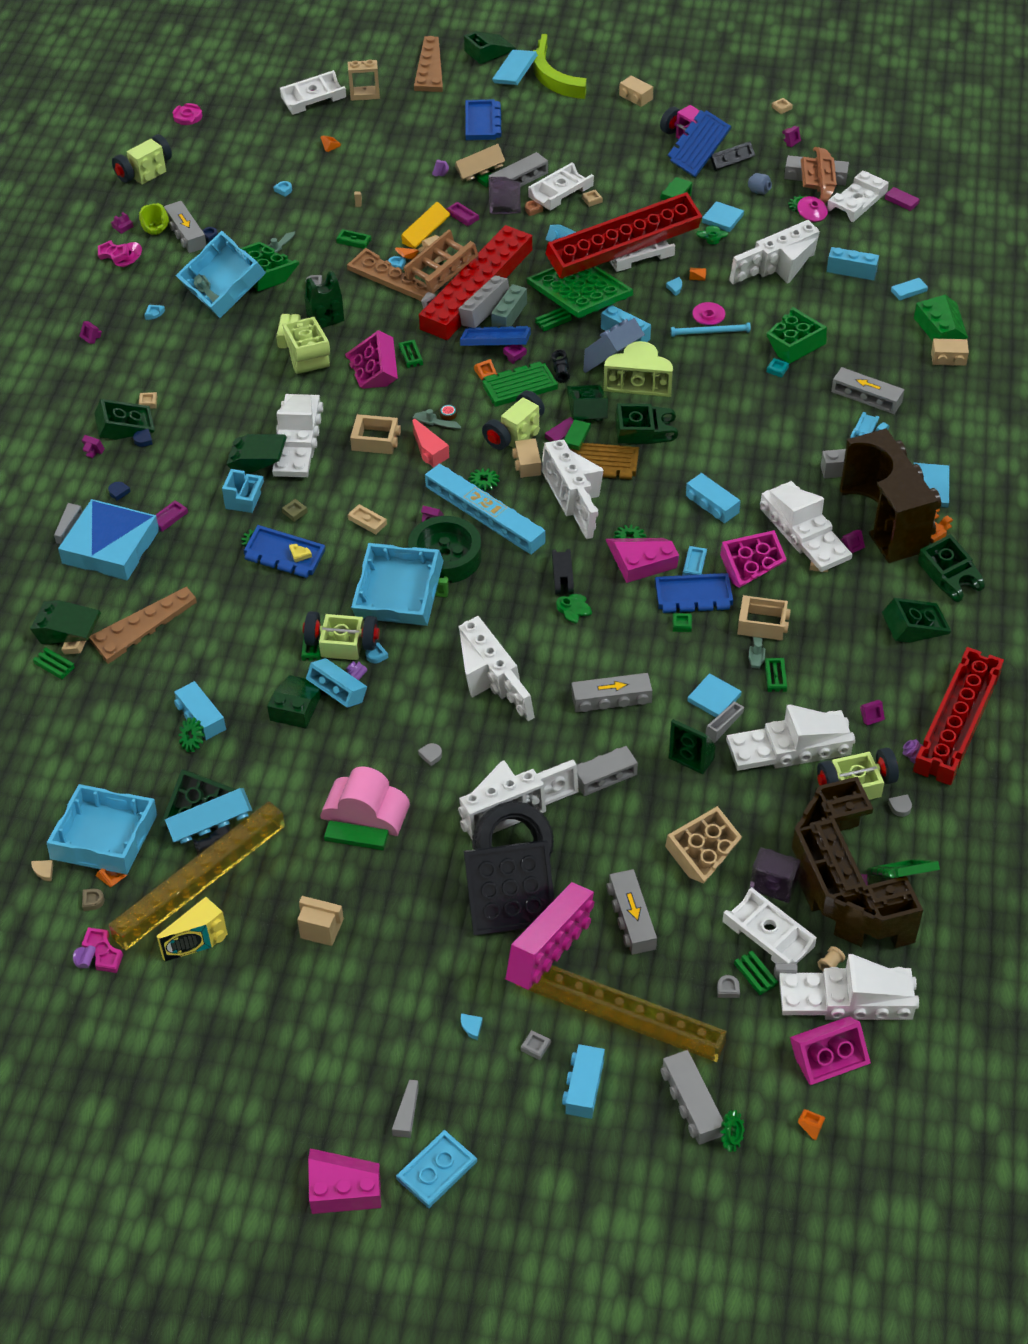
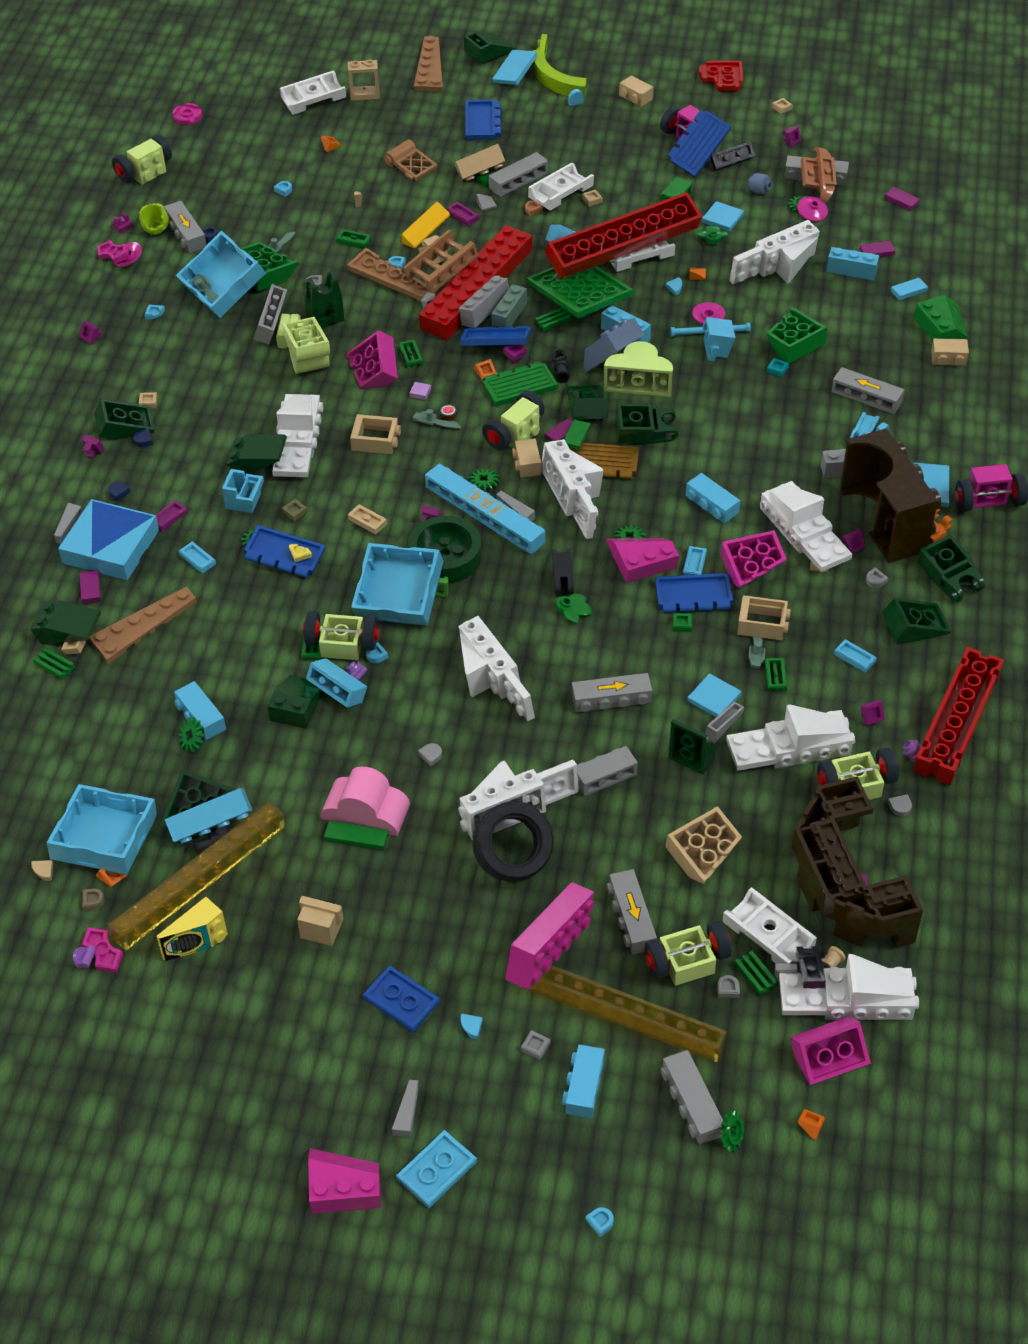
orange slope [395,247,419,260] -> none
coral slope [412,419,449,468] -> none
medium lavender plate [432,160,449,176] -> none
black plate [463,840,555,935] -> none
clear purple slope [489,177,521,214] -> none
clear purple brick [750,847,801,903] -> none
white piece [827,171,889,222] -> none
green hinge [867,859,940,878] -> none
none -> magenta tile [80,570,101,604]
none -> medium azure tile [178,541,216,574]
none -> light grey brick [253,284,287,345]
none -> blue tile [362,965,440,1033]
none -> medium nougat piece [384,139,438,181]
none -> lavender tile [410,382,431,400]
none -> light grey slope [477,194,497,211]
none -> light grey piece [496,491,535,522]
none -> medium azure tile [568,89,584,106]
none -> medium azure tile [585,1207,614,1237]
none -> brick [645,921,731,986]
none -> red plate [698,61,743,92]
none -> medium azure plate [702,317,736,361]
none -> black plate [796,946,826,989]
none -> medium azure tile [834,639,877,673]
none -> magenta tile [859,241,895,257]
none -> light grey tile [865,567,889,588]
none -> brick [955,464,1028,512]

